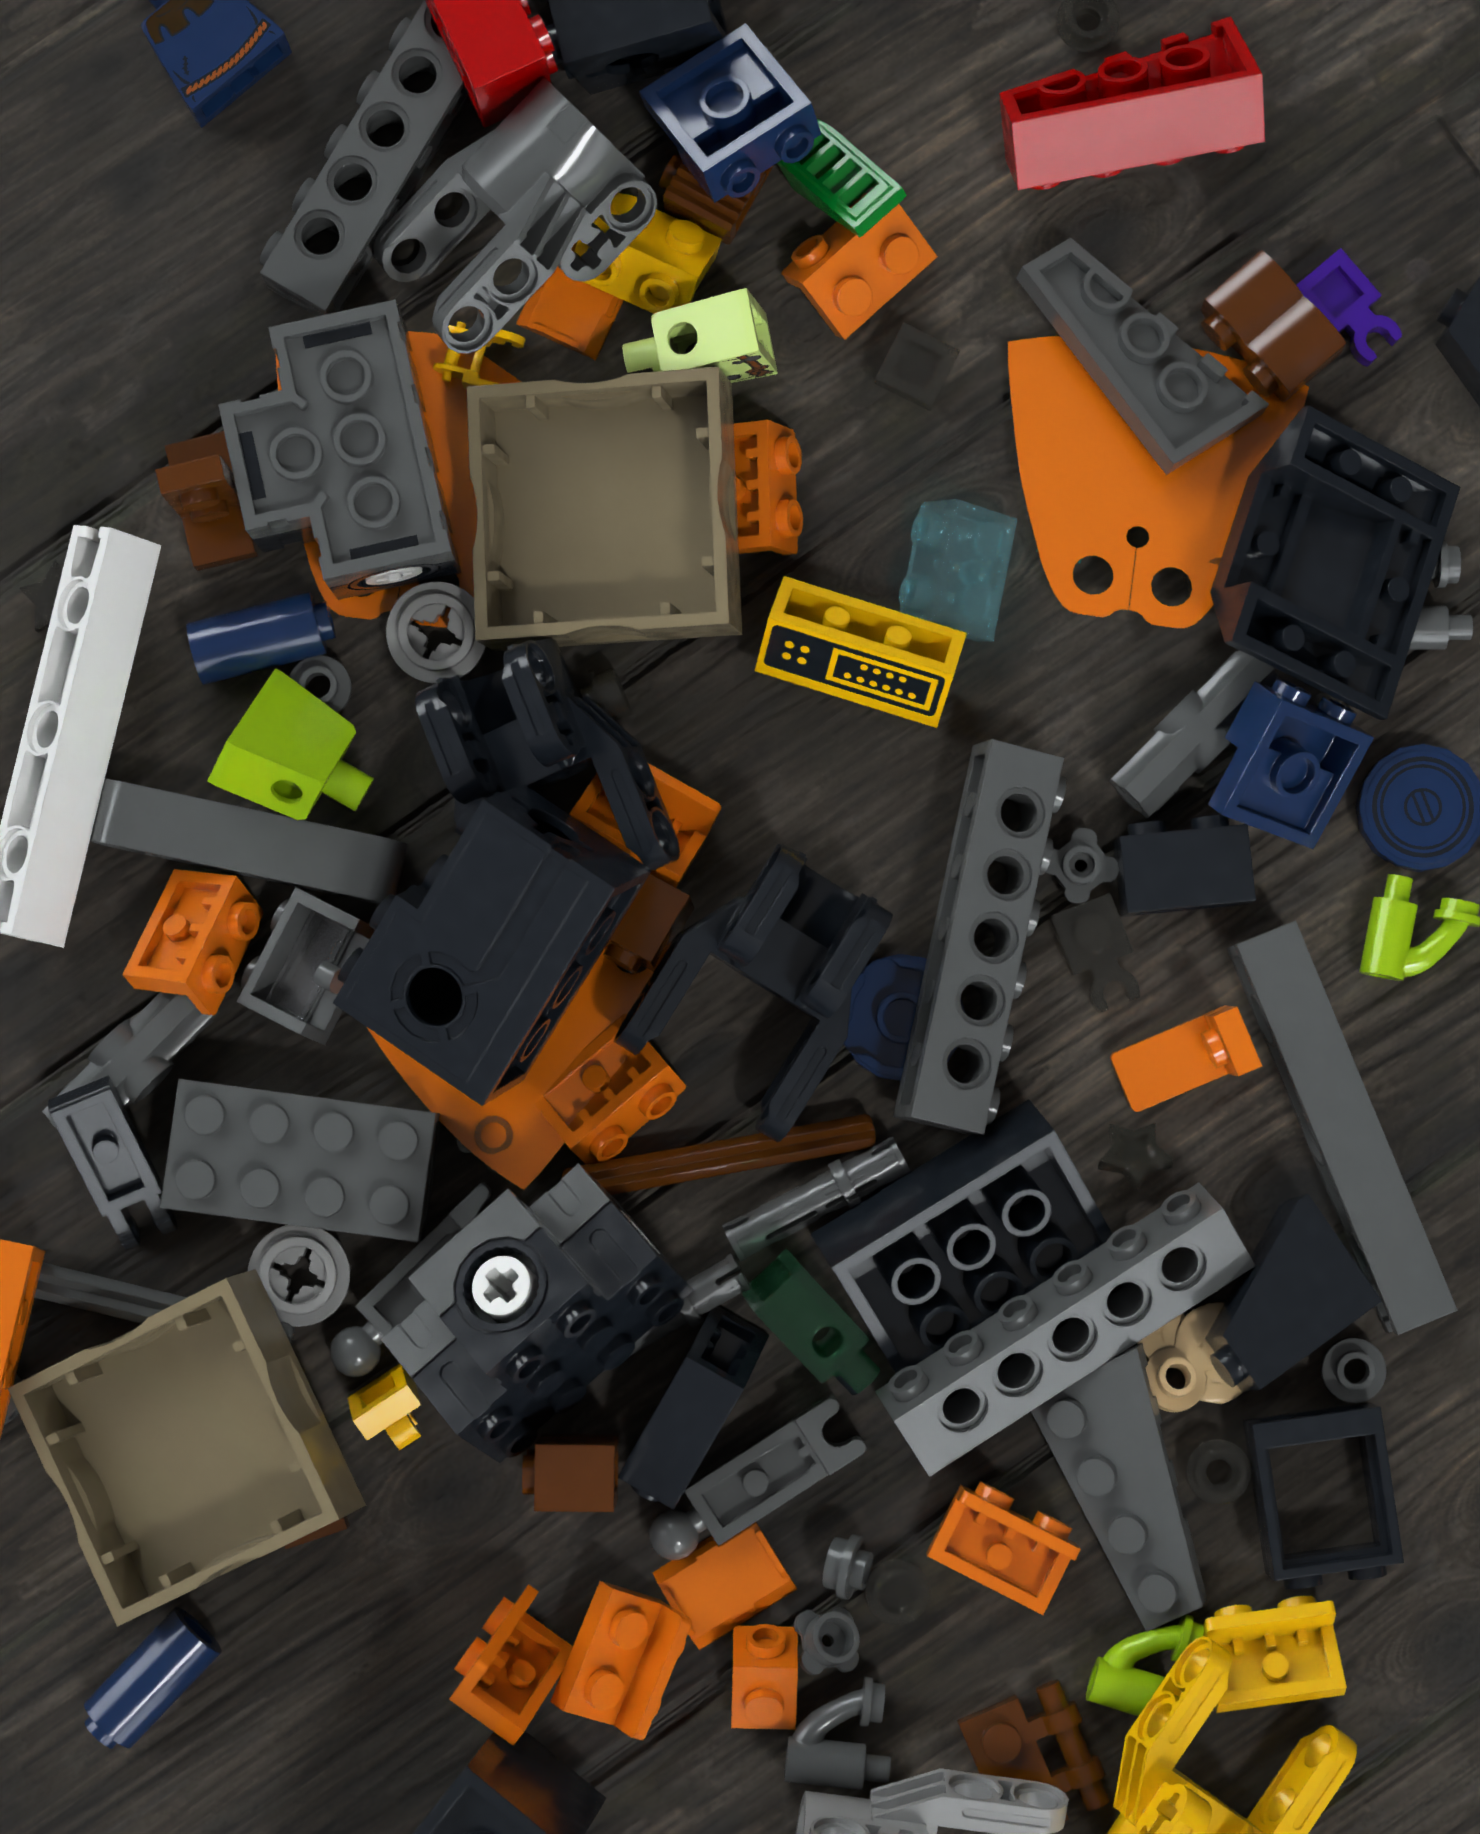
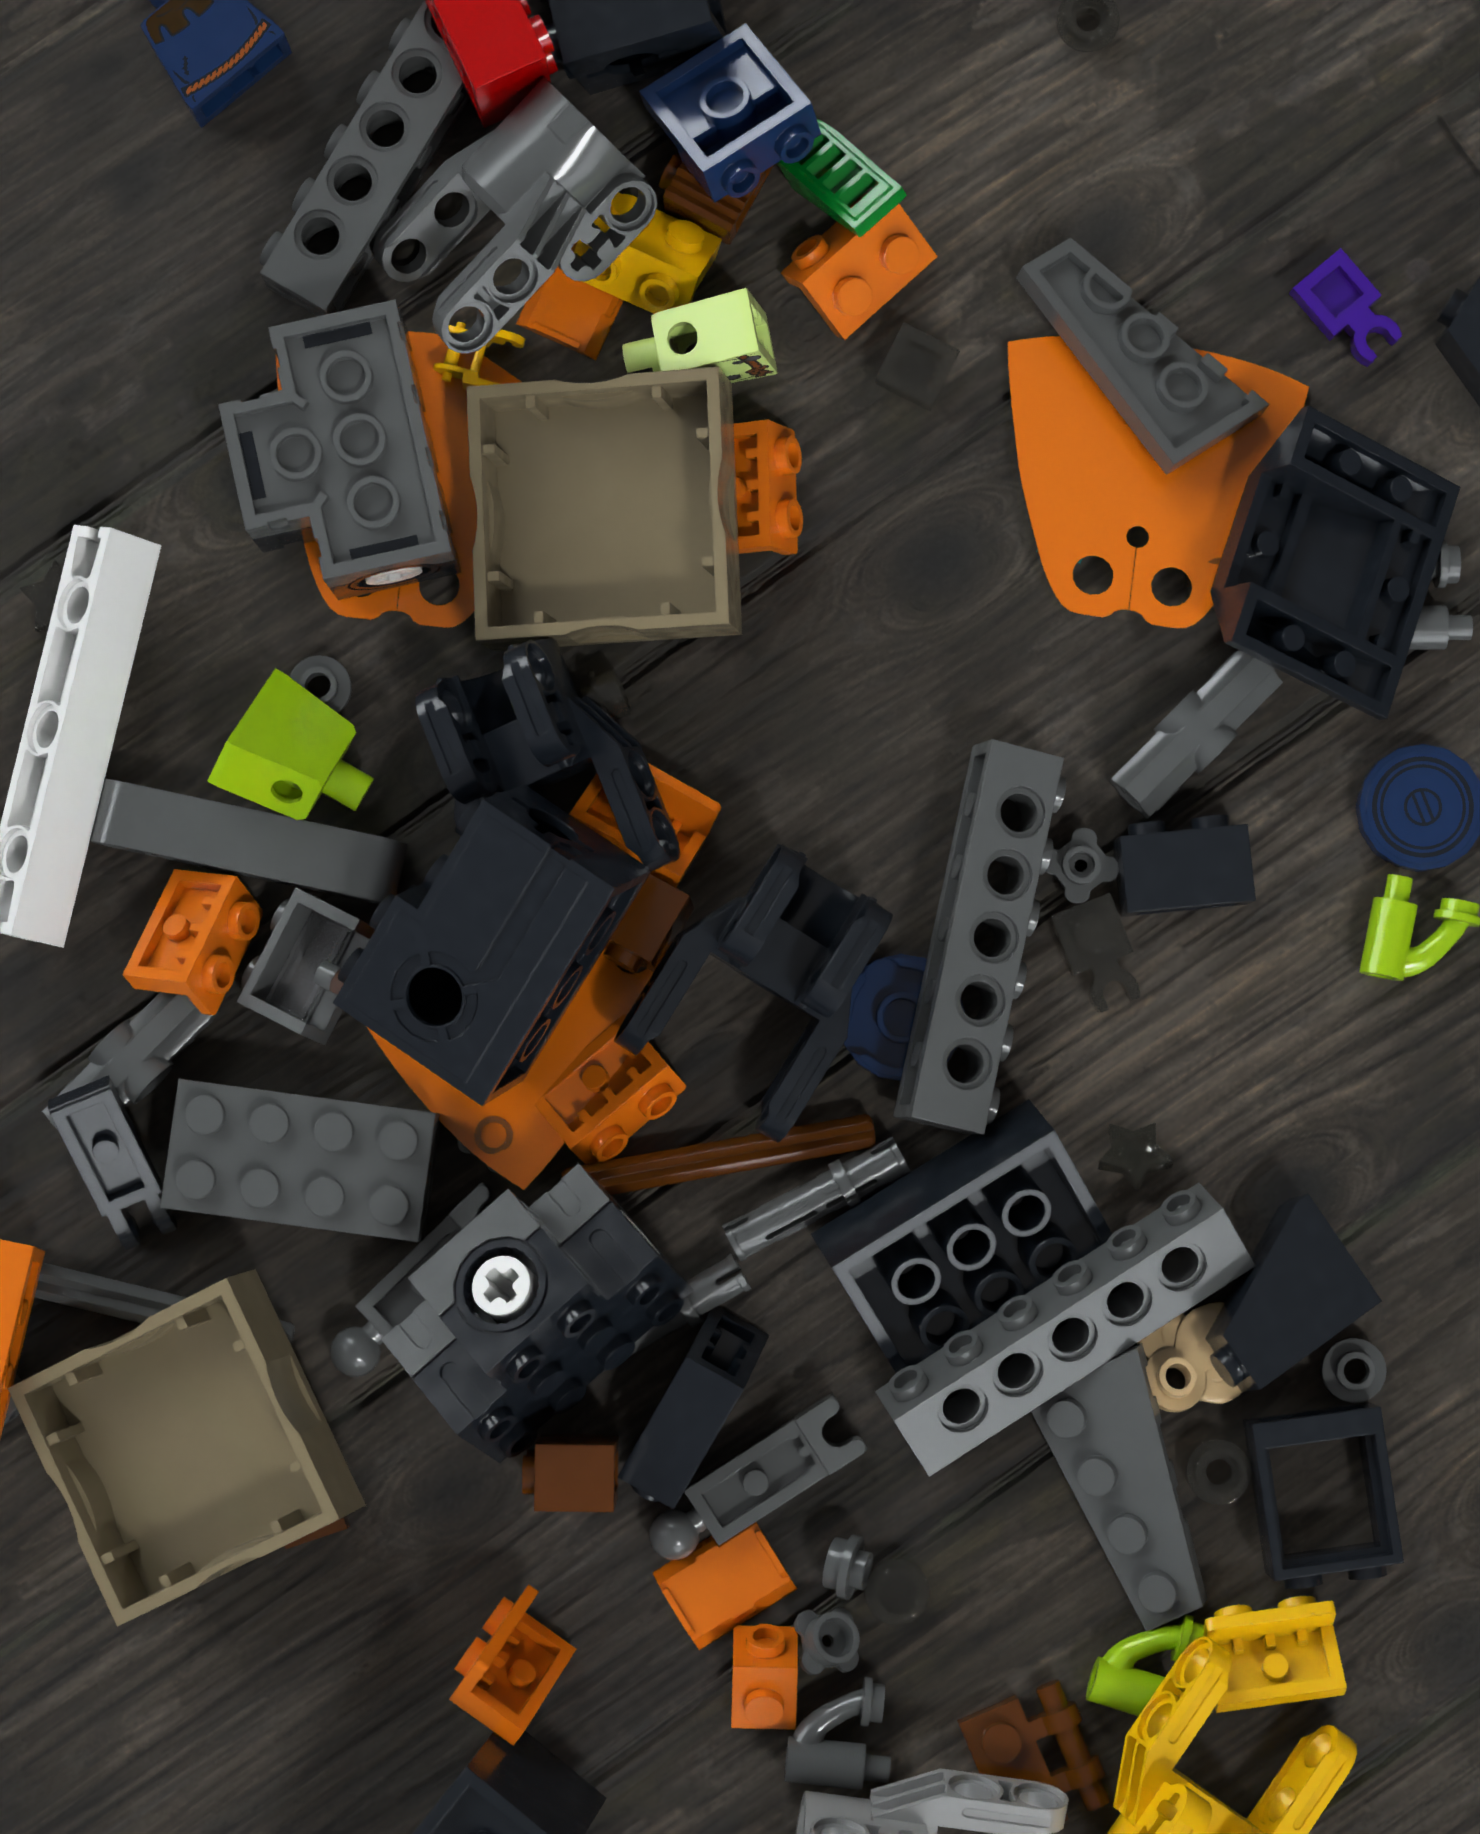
dark blue brick [84,1607,222,1749] -> none
reddish brown bracket [155,431,258,571] -> none
dark blue brick [186,592,336,685] -> none
light grey gear [248,1225,351,1327] -> none
yellow tile [347,1364,421,1450] -> none
light grey gear [386,582,486,683] -> none
orange bracket [550,1581,692,1740] -> none
clear green torso [741,1249,880,1395] -> none
yellow brick [755,576,967,728] -> none
clear light blue bracket [899,499,1017,642] -> none
orange bracket [926,1481,1081,1615] -> none
wedge [999,16,1265,190] -> none
orange bracket [1110,1005,1262,1112] -> none
reddish brown brick [1200,250,1346,403] -> none
dark blue plate [1208,677,1374,849] -> none
dark grey piece [1227,920,1458,1335] -> none

